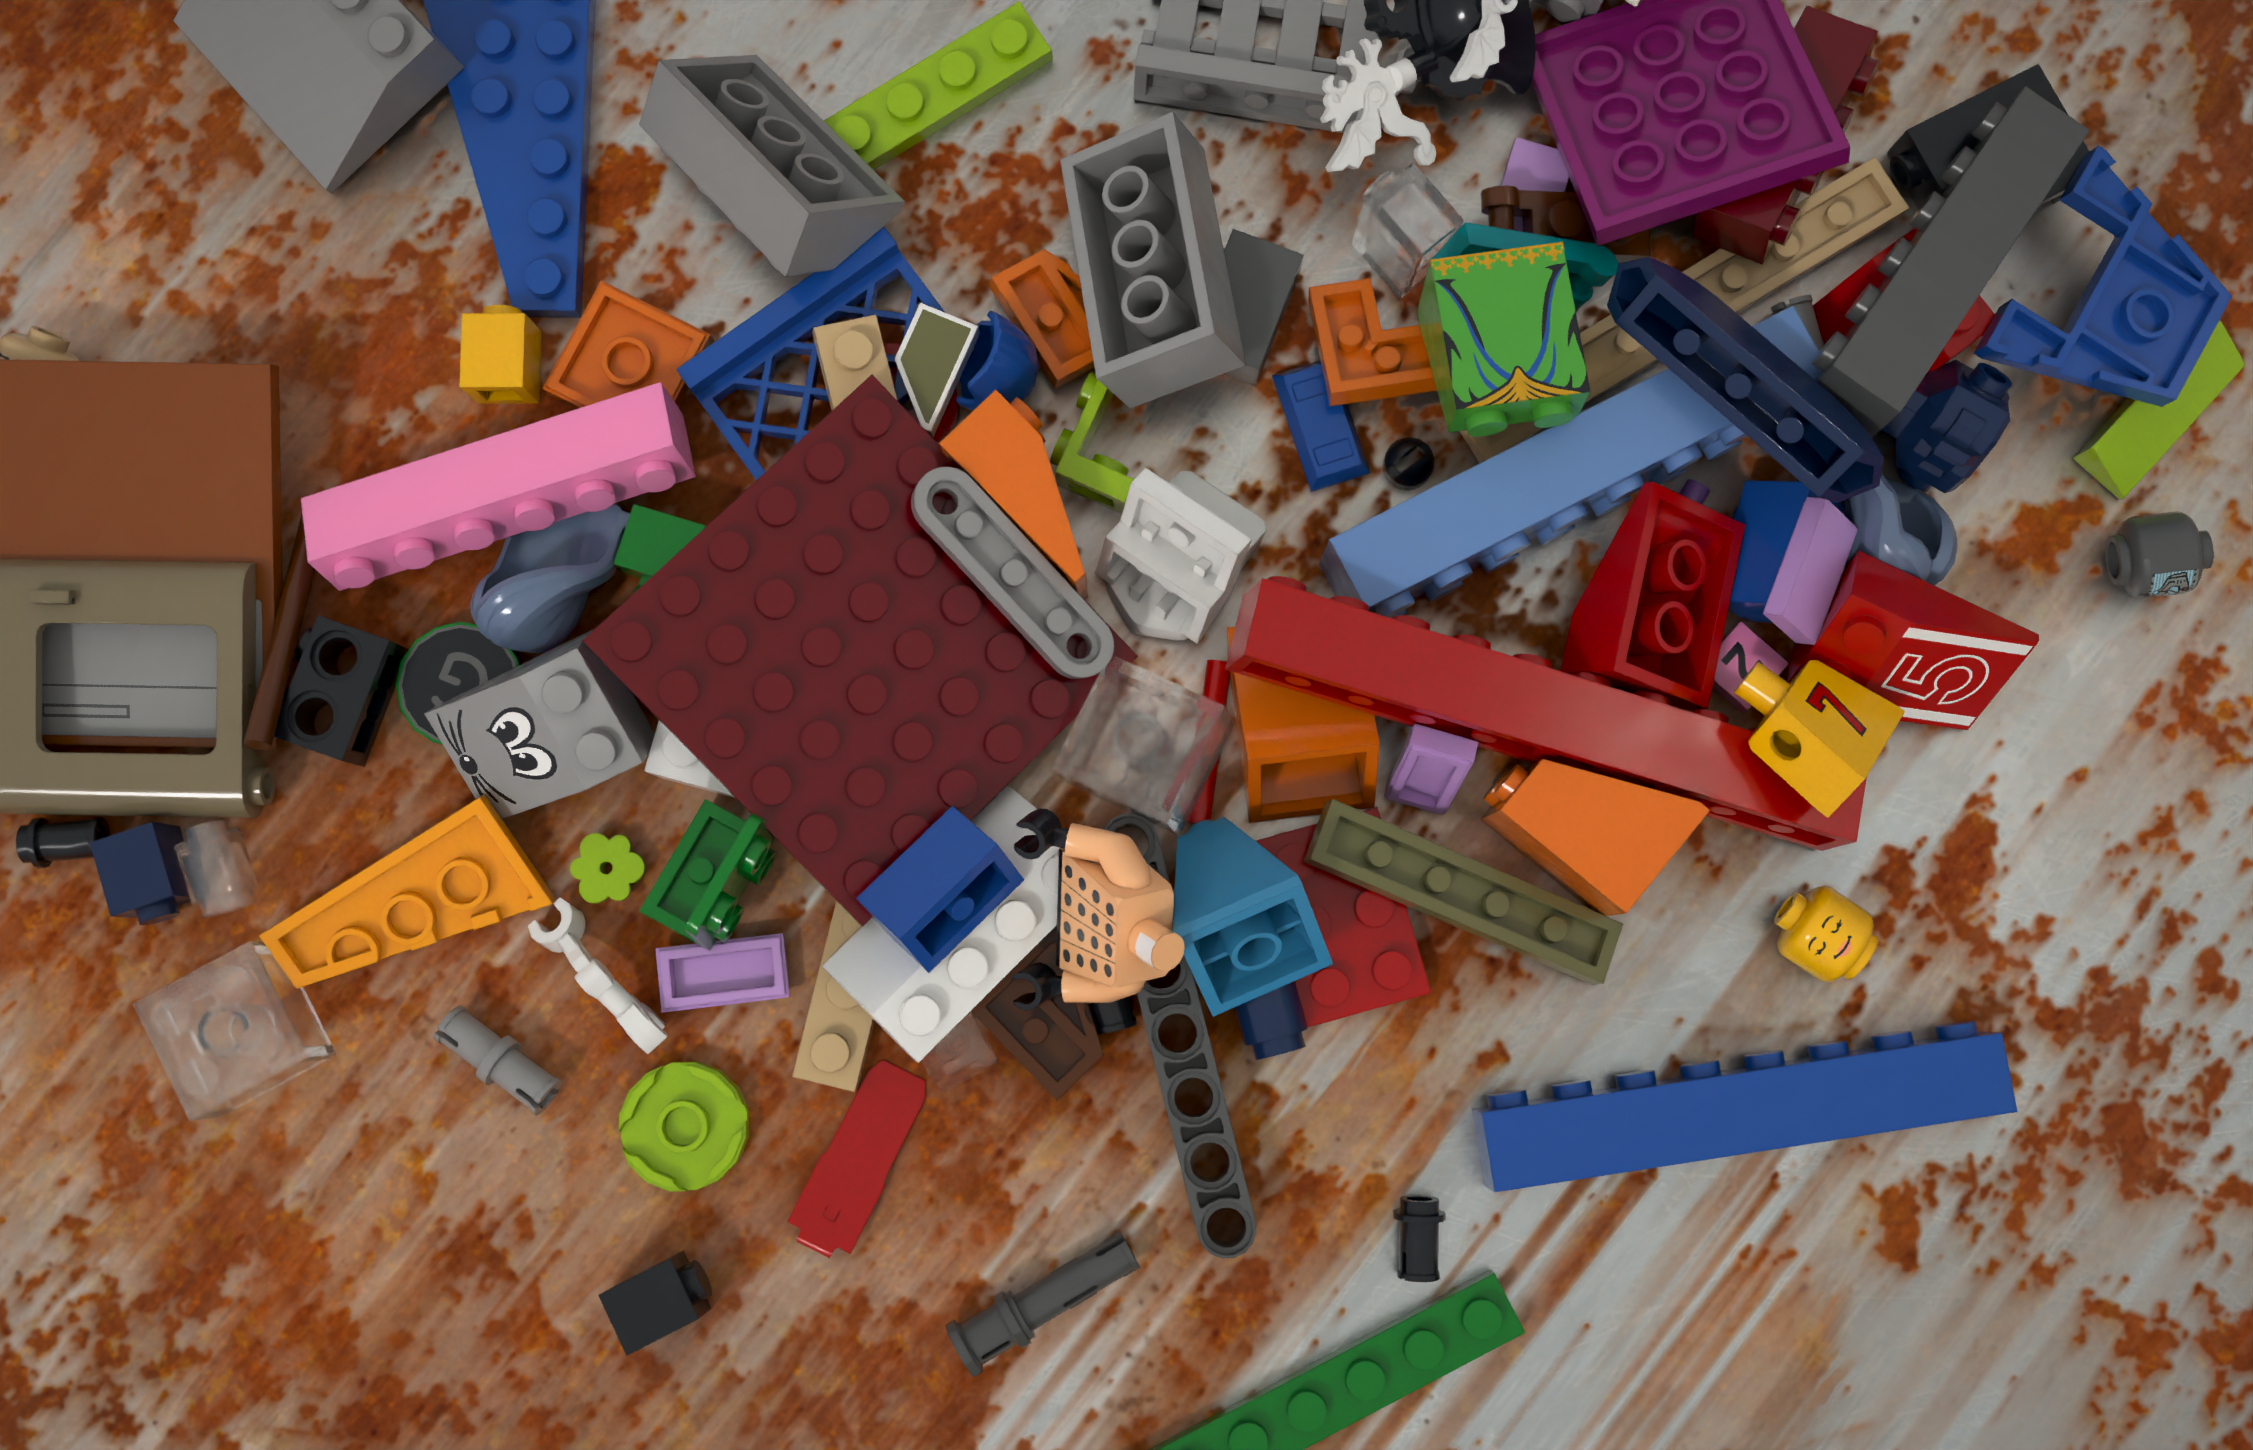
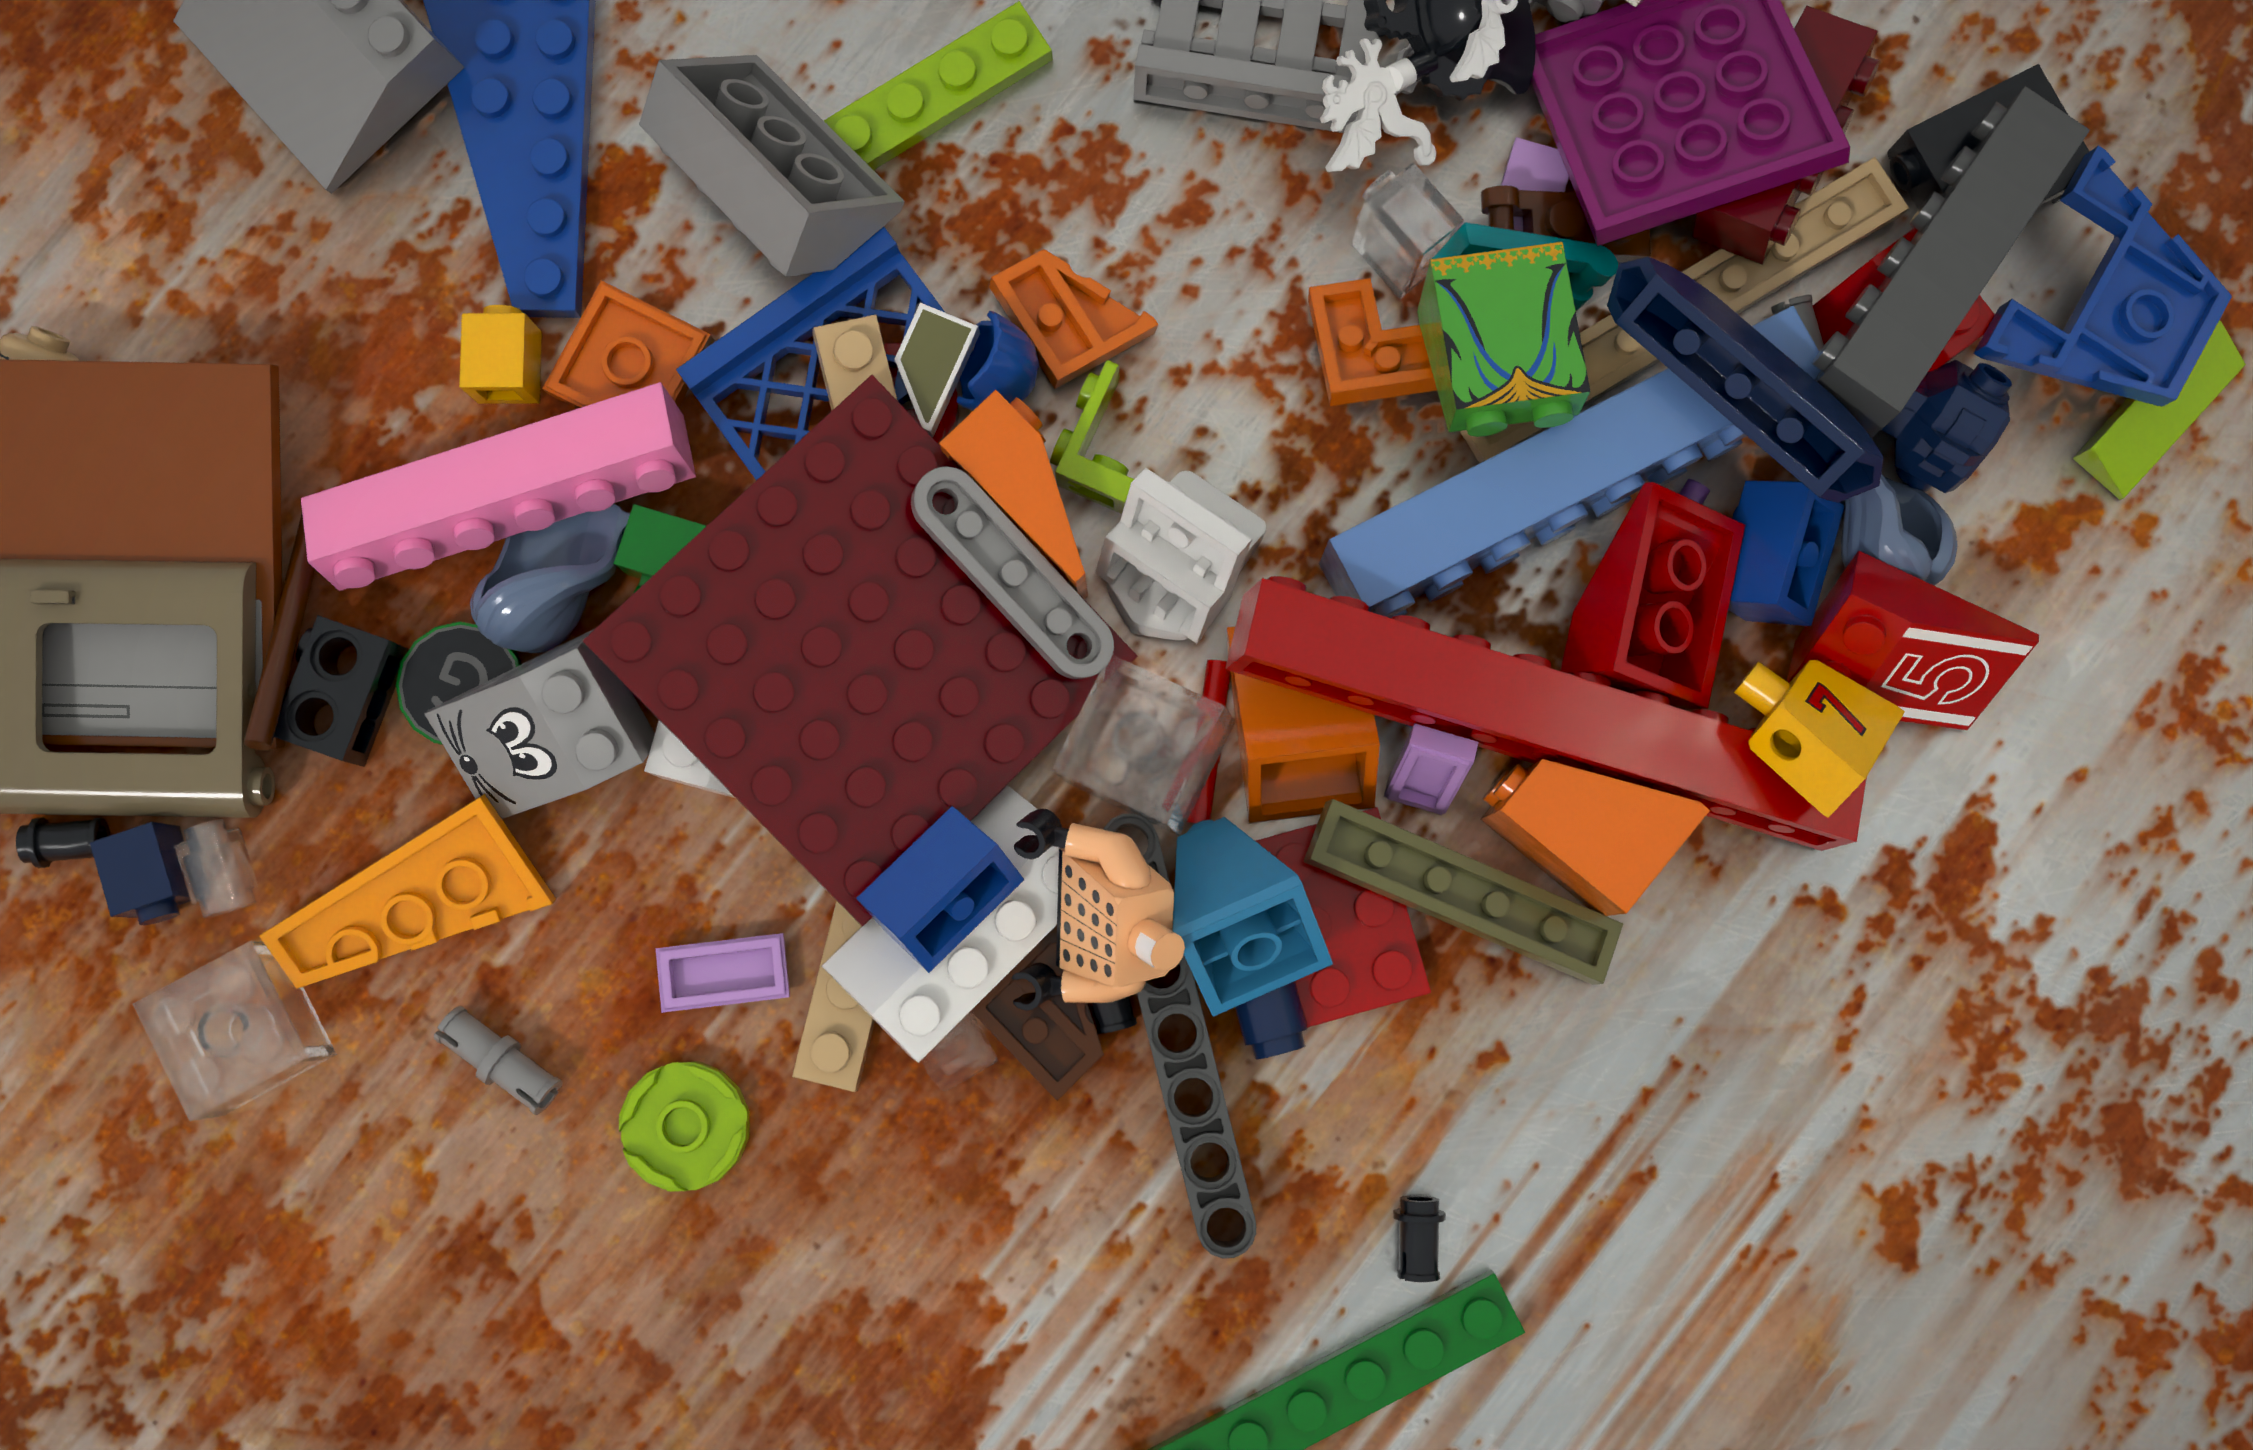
white piece [528,898,668,1054] -> none
lime plant [570,833,646,904] -> none
black brick [598,1250,712,1356] -> none
green bracket [639,799,777,951] -> none
red piece [787,1060,926,1258] -> none
dark grey pin [945,1230,1141,1377] -> none
light grey brick [1060,112,1246,408] -> none
dark grey brick [1223,229,1304,386] -> none
blue tile [1272,360,1371,492] -> none
black hinge [1382,437,1435,490] -> none
blue brick [1472,1021,2017,1192] -> none
bright pink tile [1713,621,1789,712] -> none
lavender tile [1763,497,1858,645] -> none
yellow head [1774,886,1878,982] -> none
dark grey head [2105,511,2214,599] -> none

